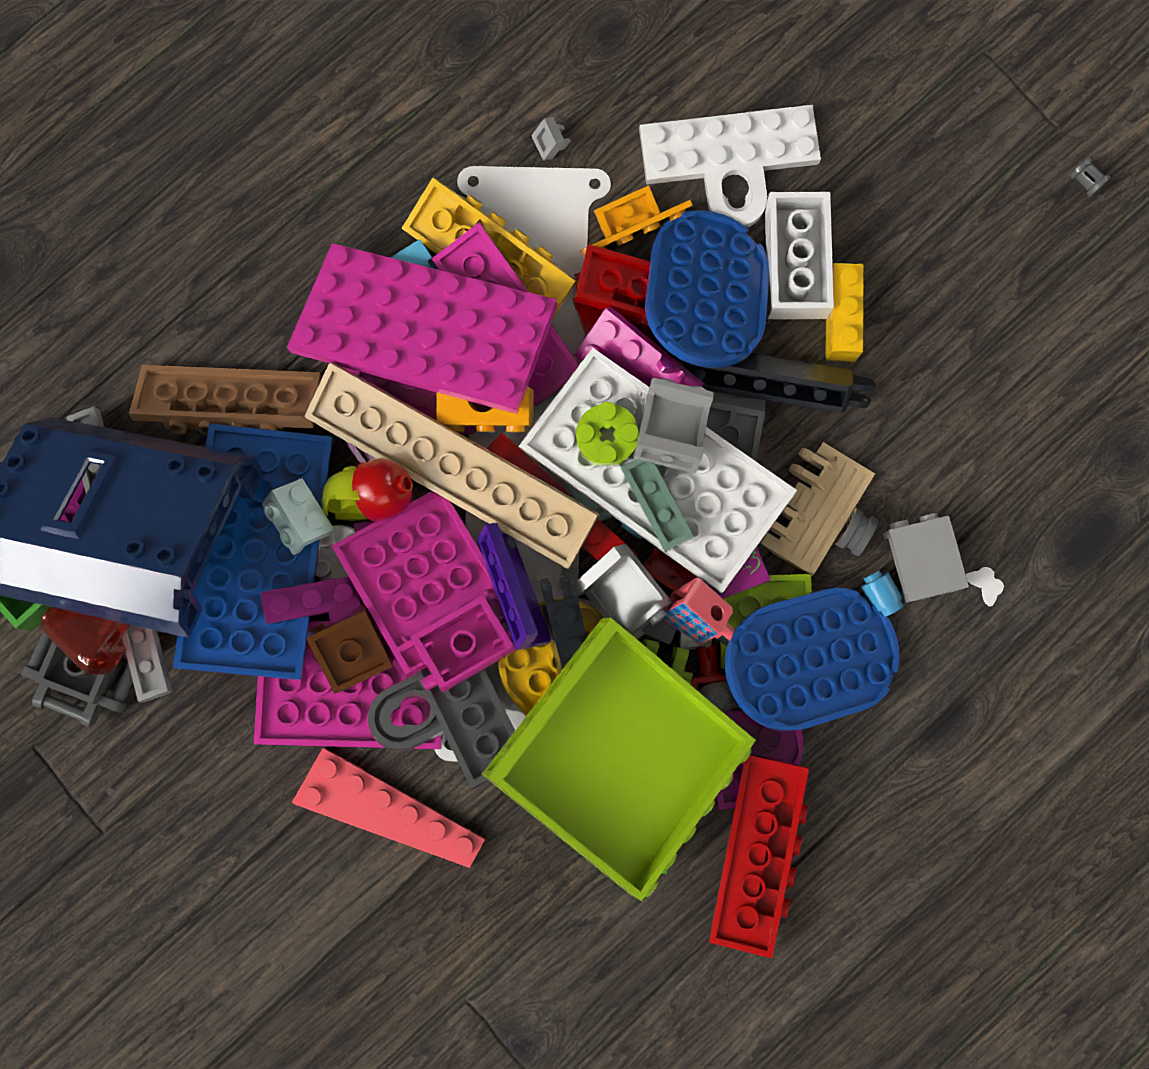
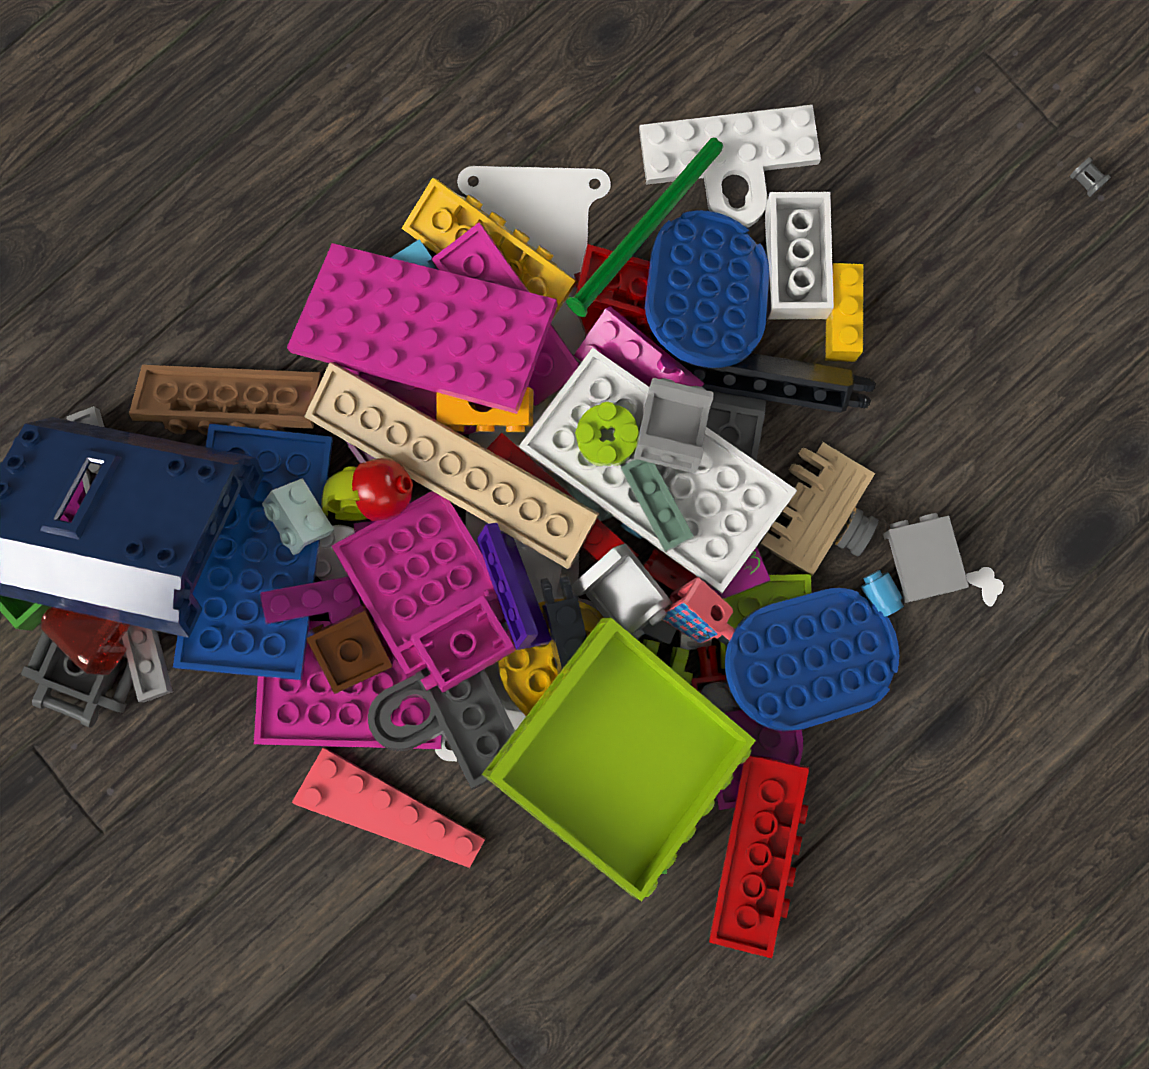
light grey tile [532,117,571,161] -> none
light orange bracket [580,185,692,255] -> none
none -> green axle [566,137,723,317]

